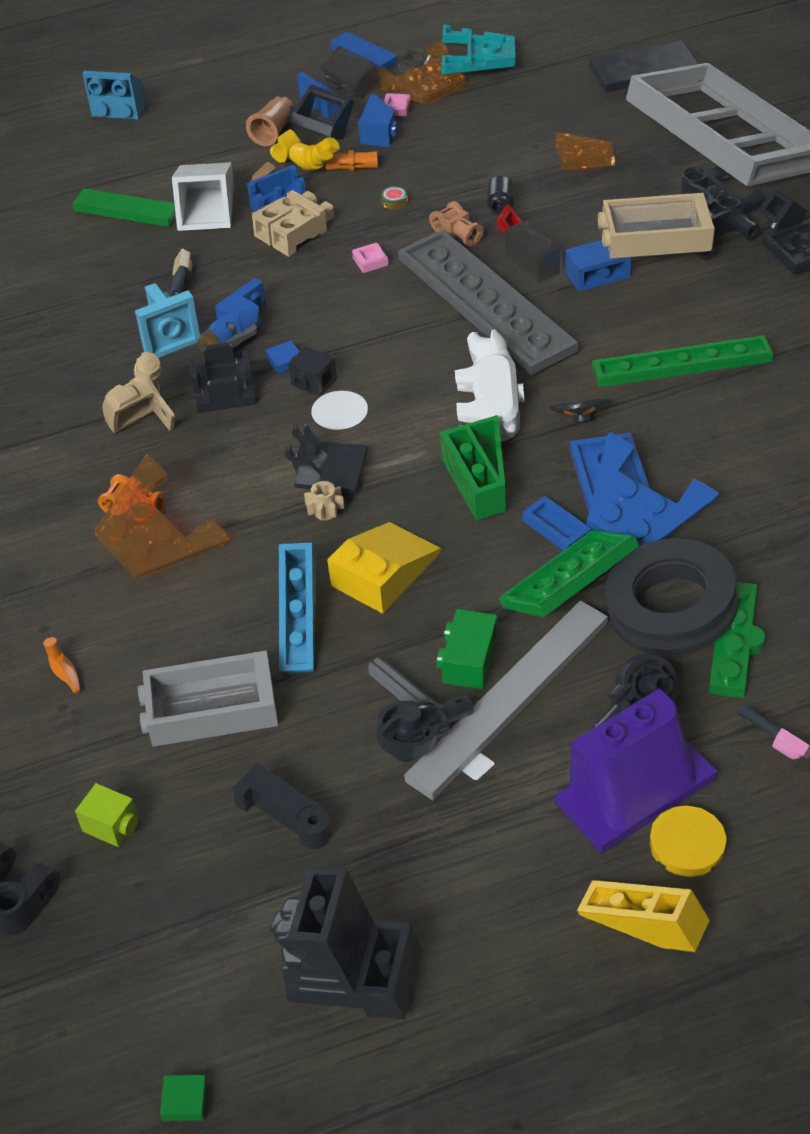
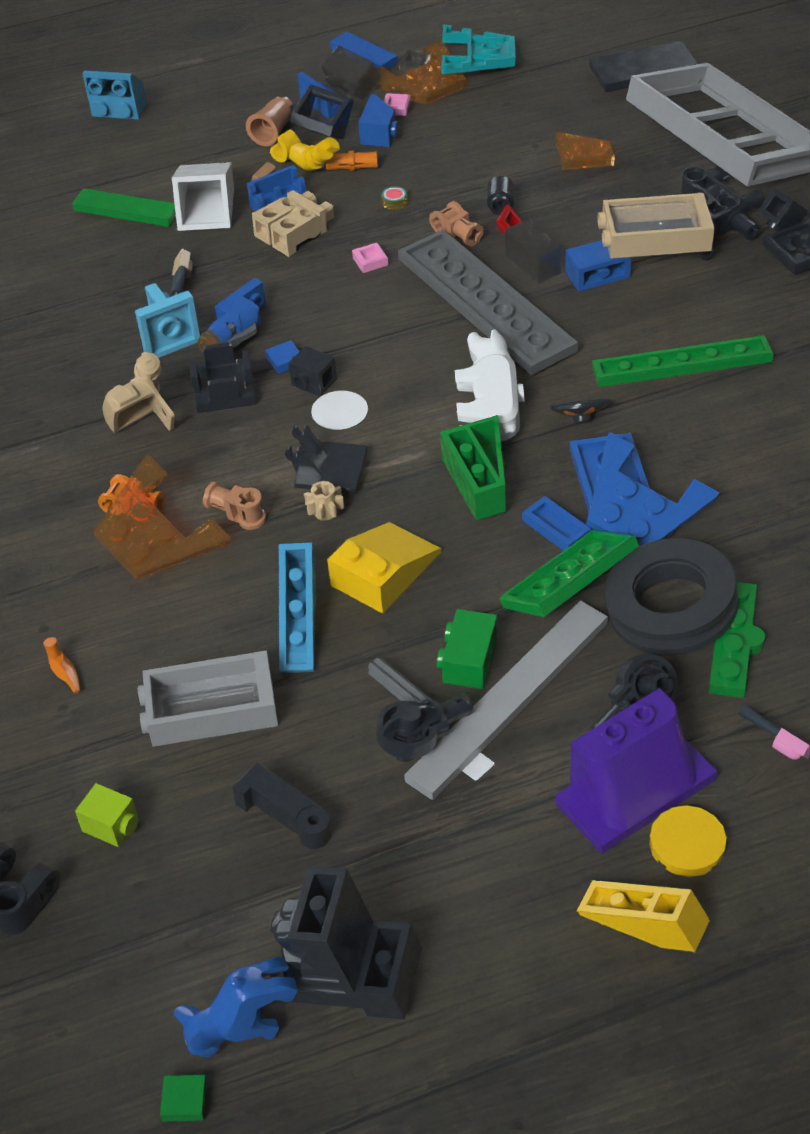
none -> blue animal [174,957,298,1057]
none -> nougat connector [203,482,266,530]

